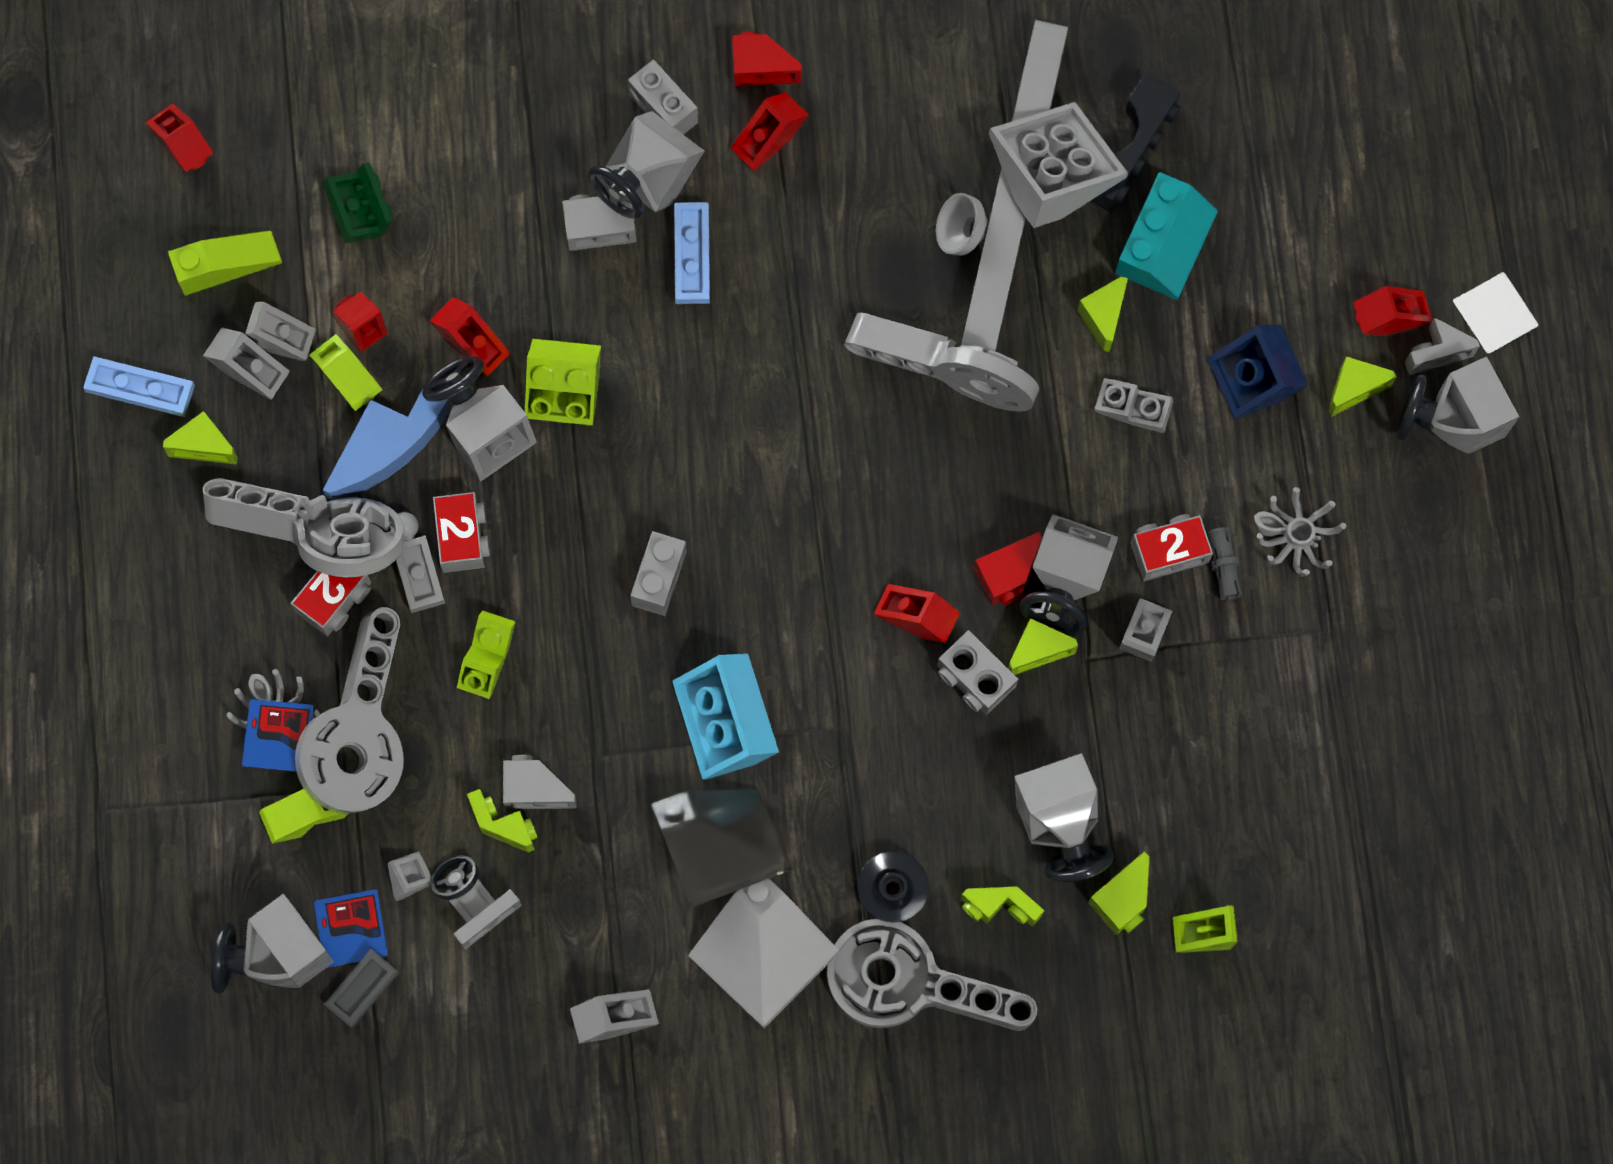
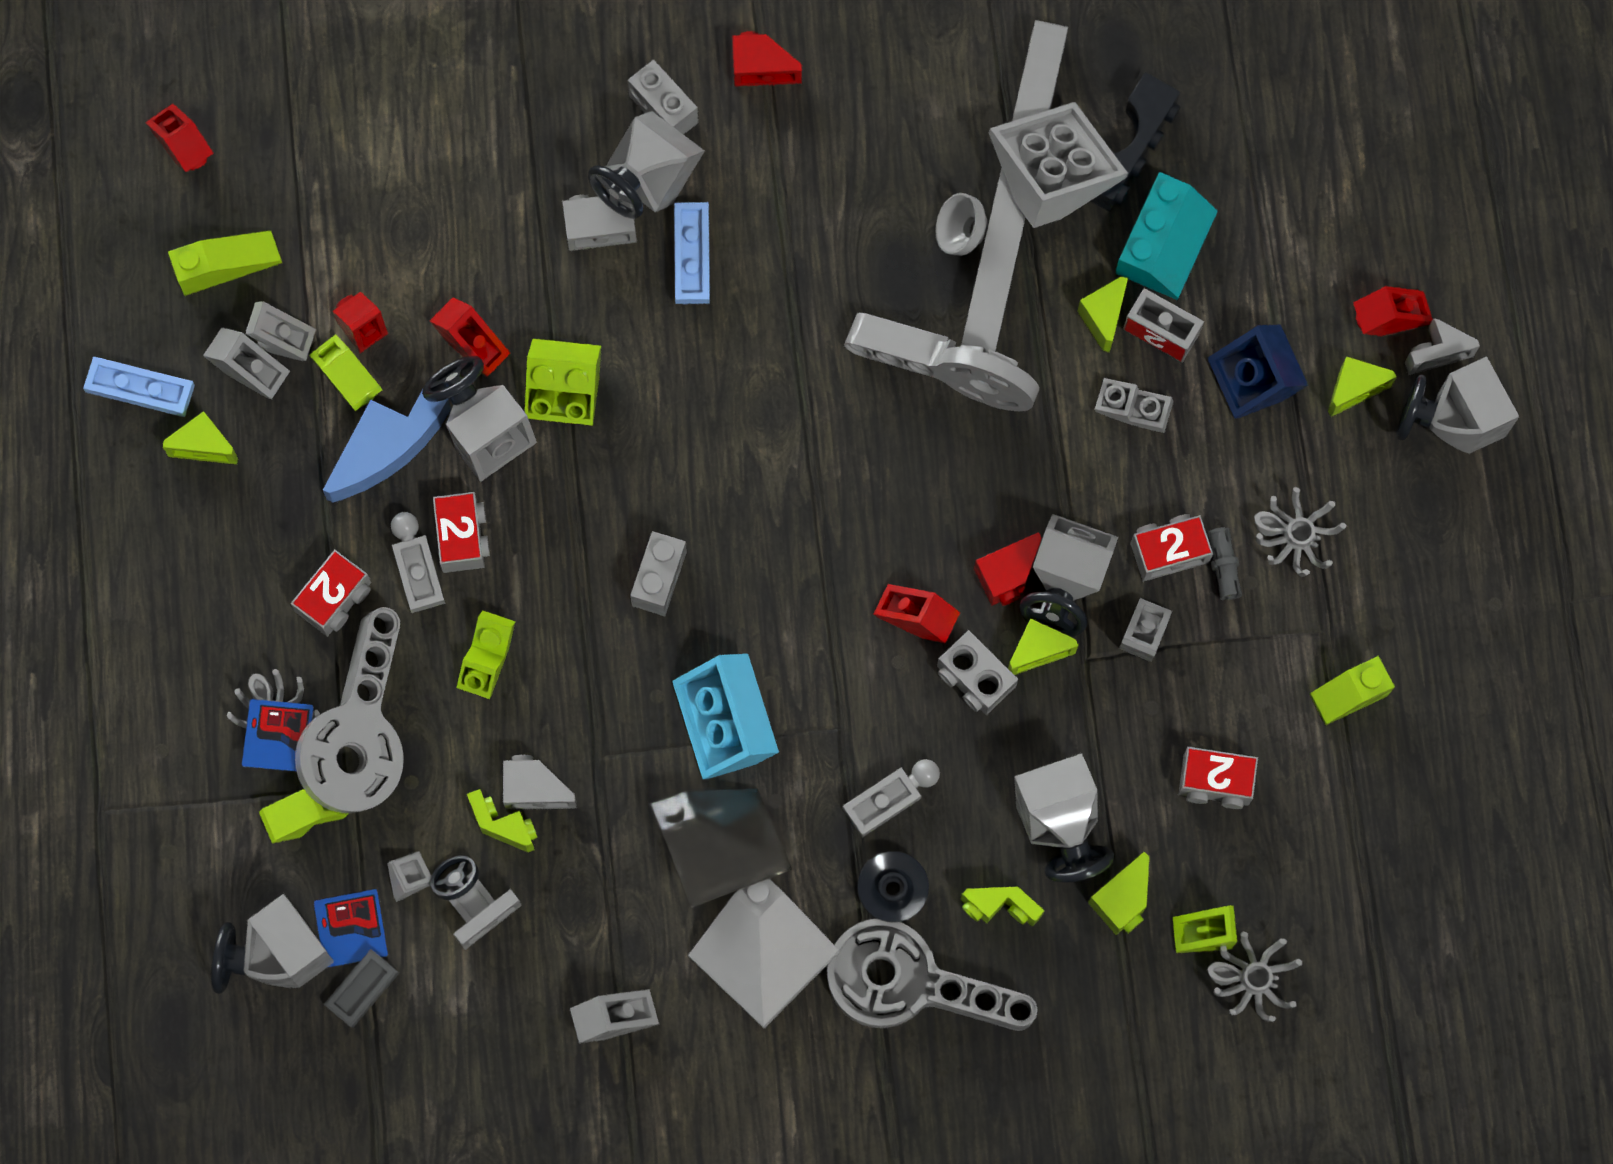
light grey beam [203,479,404,577] -> none
dark green bracket [322,163,392,243] -> none
red slope [731,92,809,171] -> none
white sticker [1453,273,1538,354] -> none
none -> light grey plate [842,759,940,838]
none -> light grey brick [1123,288,1204,363]
none -> brick [1178,747,1258,809]
none -> light grey animal [1207,931,1302,1022]
none -> lime slope [1310,656,1395,725]

